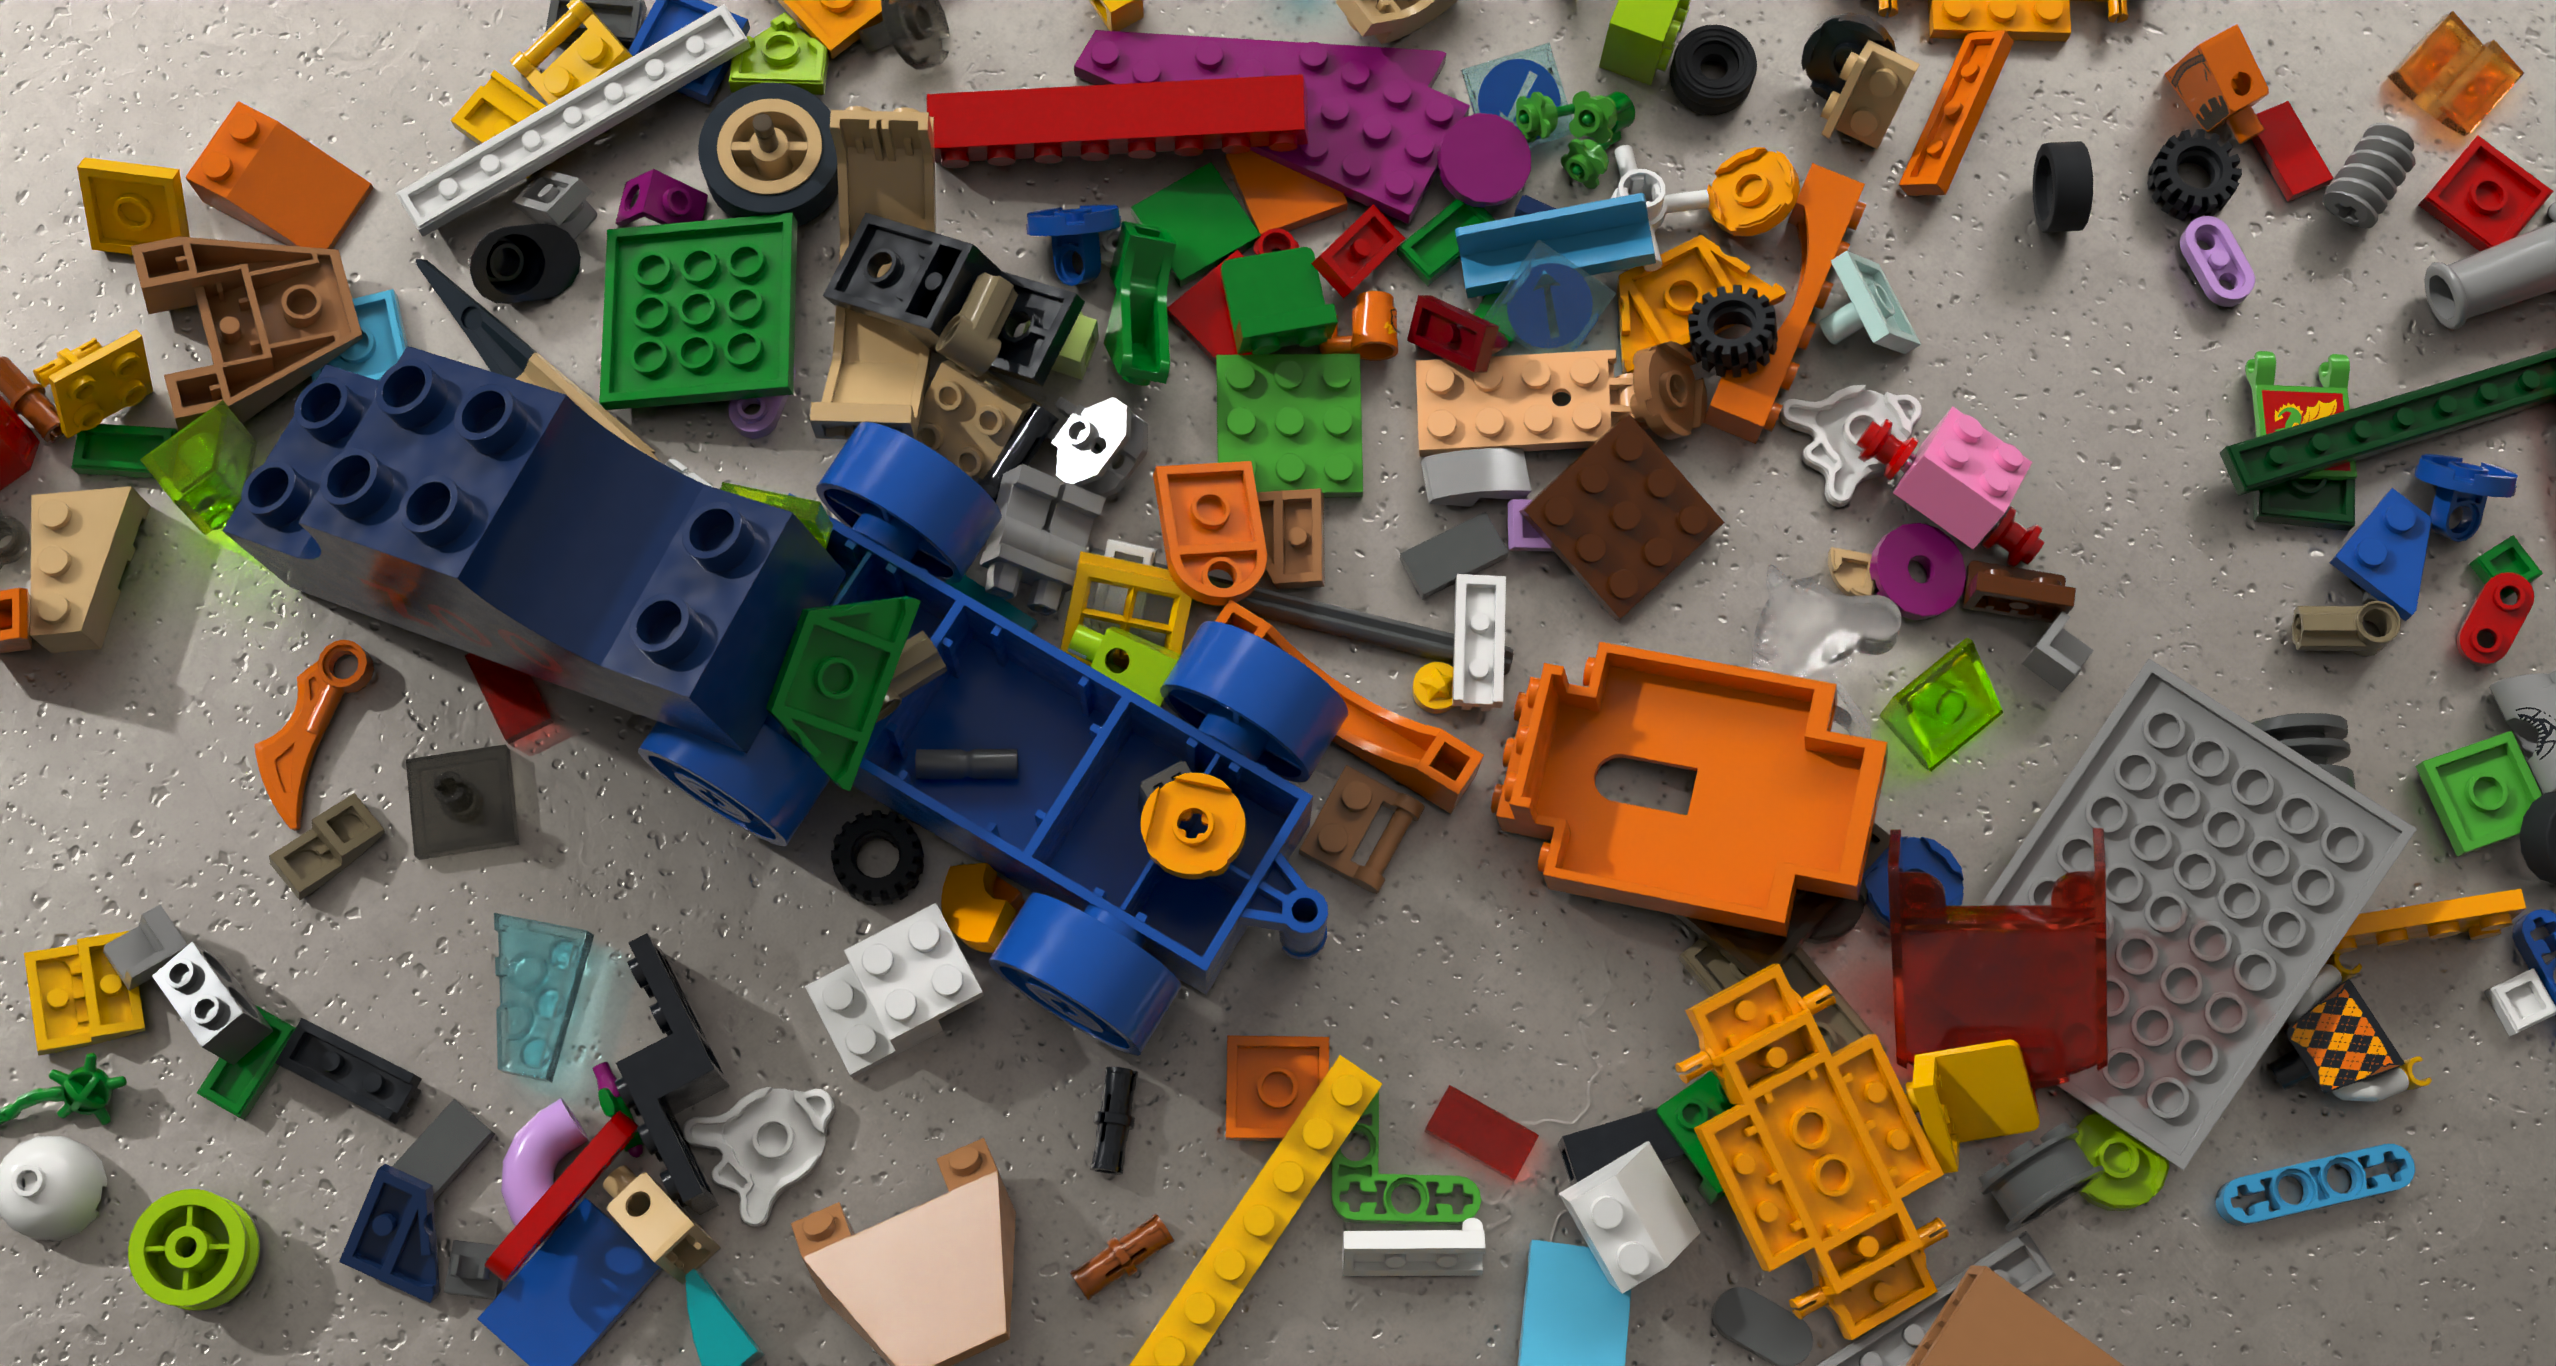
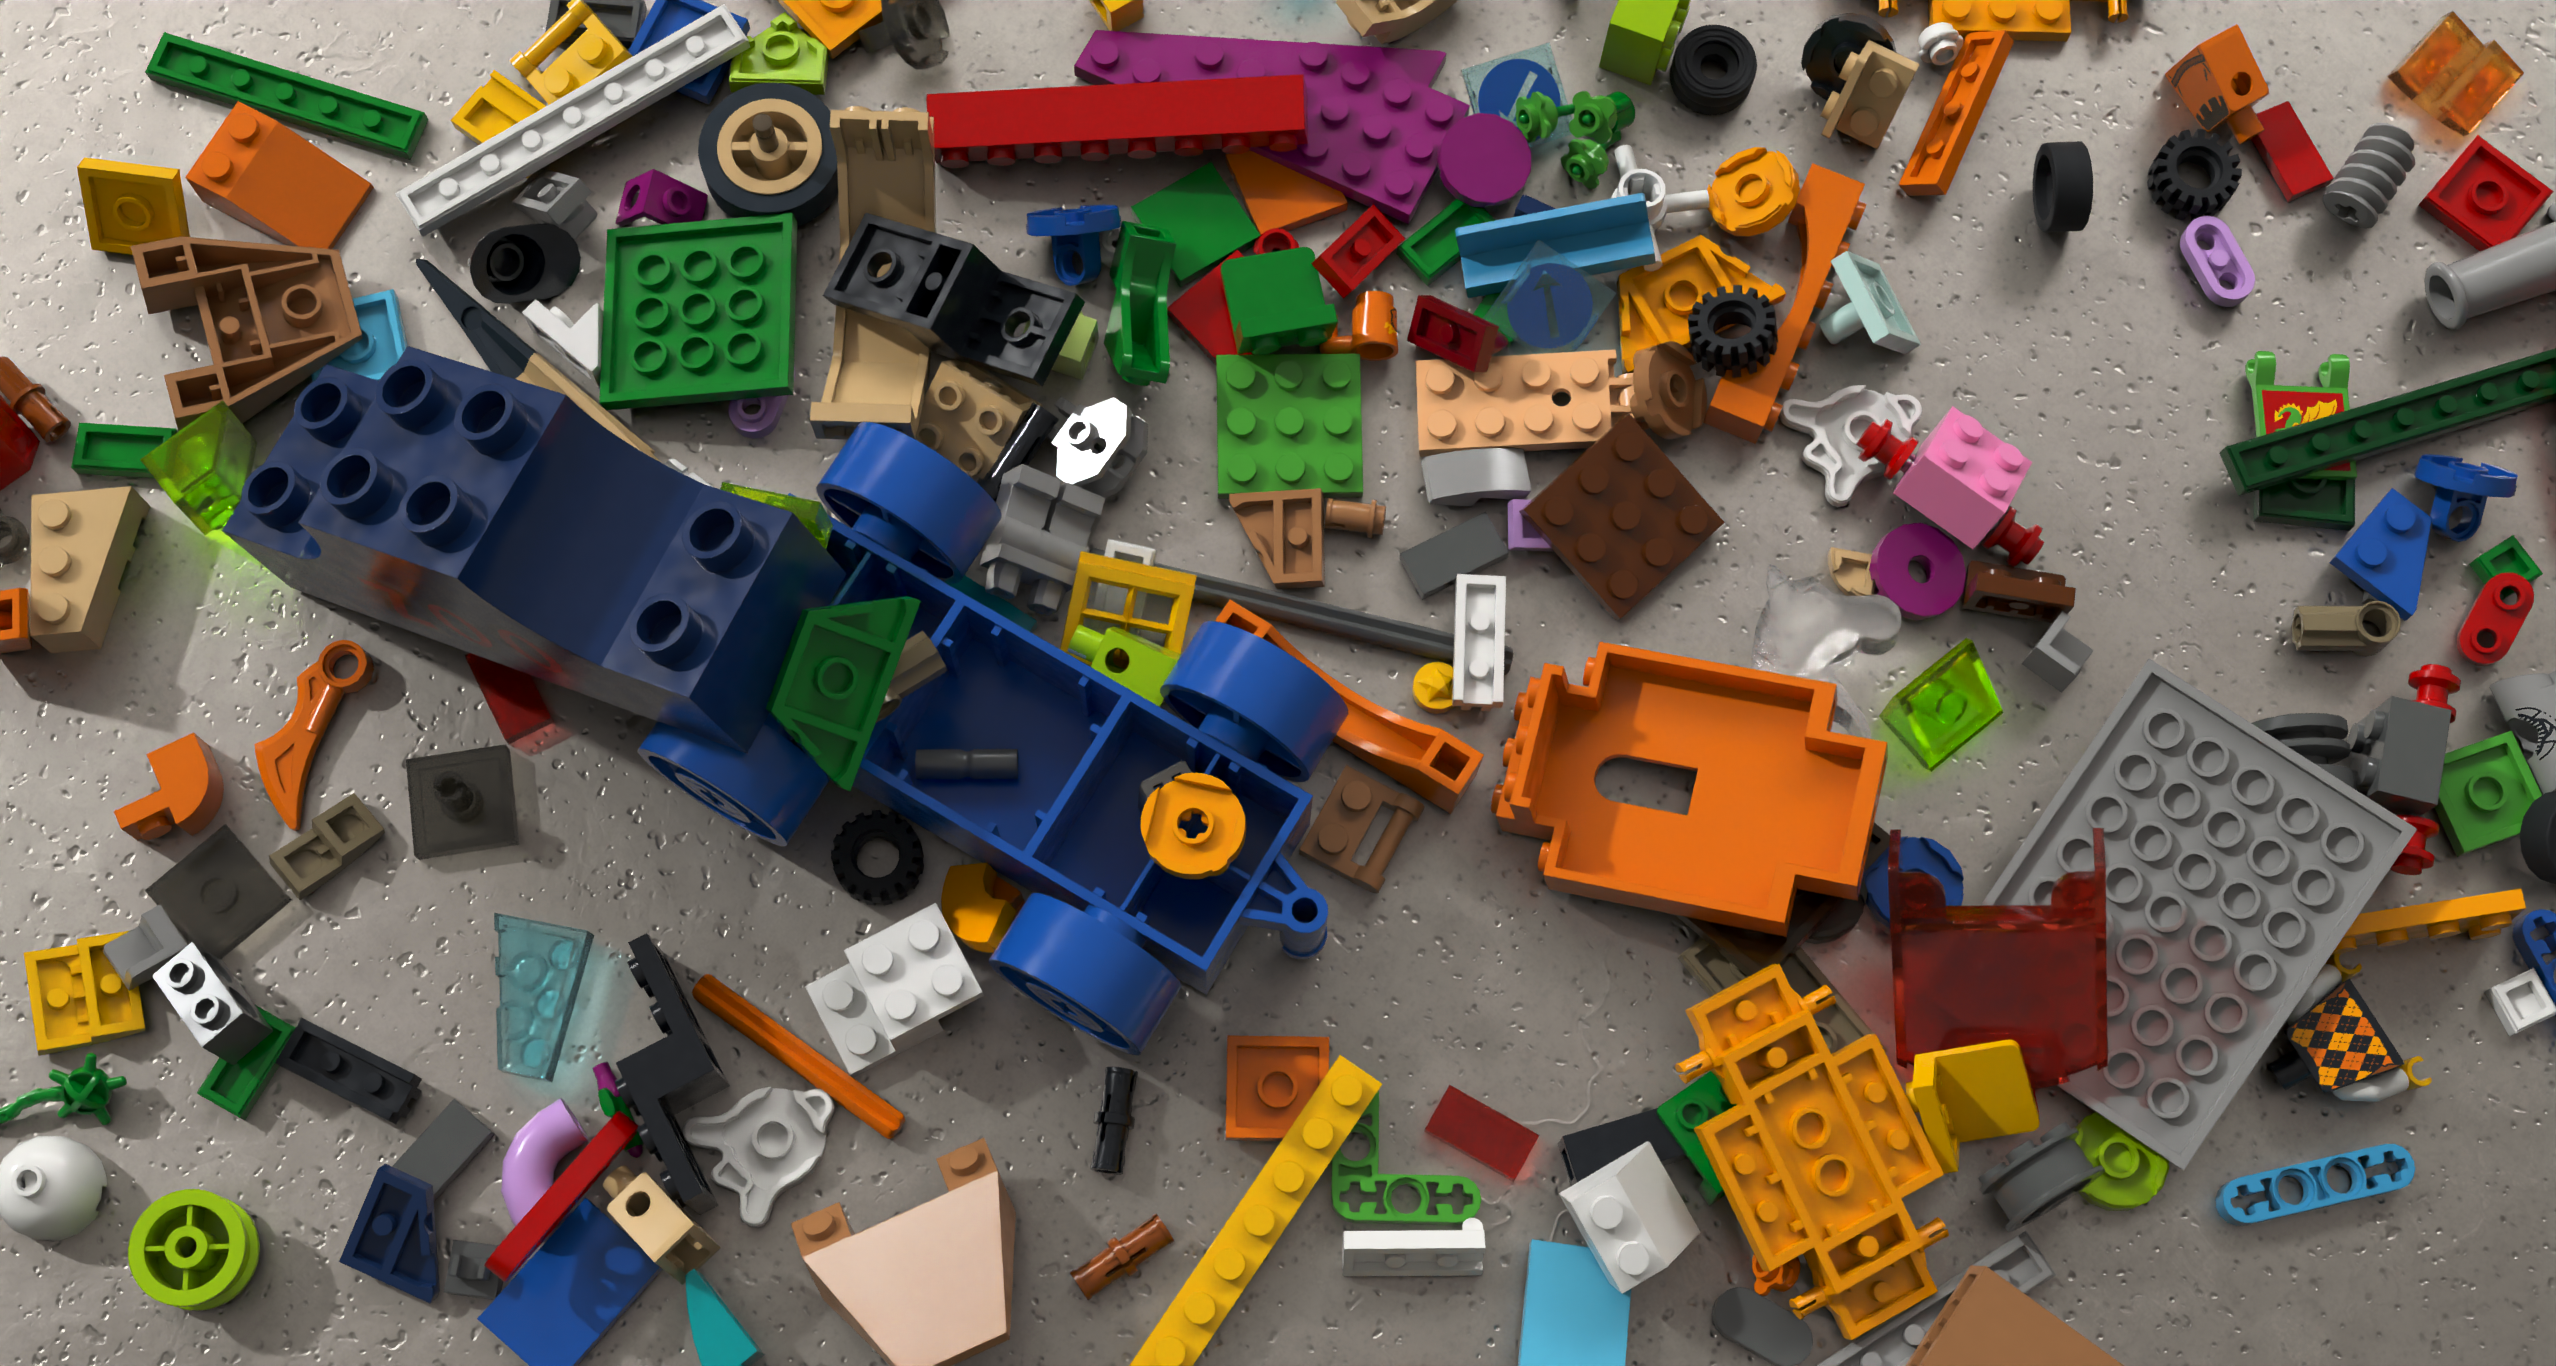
yellow plate [33,329,153,438] -> none
dark tan piece [935,272,1018,377] -> none
orange tile [1153,461,1267,605] -> none
none -> orange brick [114,732,224,841]
none -> green tile [145,32,428,160]
none -> clear smoke tile [145,824,292,959]
none -> white slope [522,299,603,389]
none -> orange axle [691,974,905,1139]
none -> medium nougat pin [1324,498,1386,538]
none -> orange plate [1752,1254,1800,1296]
none -> white plate [1918,22,1963,65]
none -> dark grey brick [2347,664,2461,875]

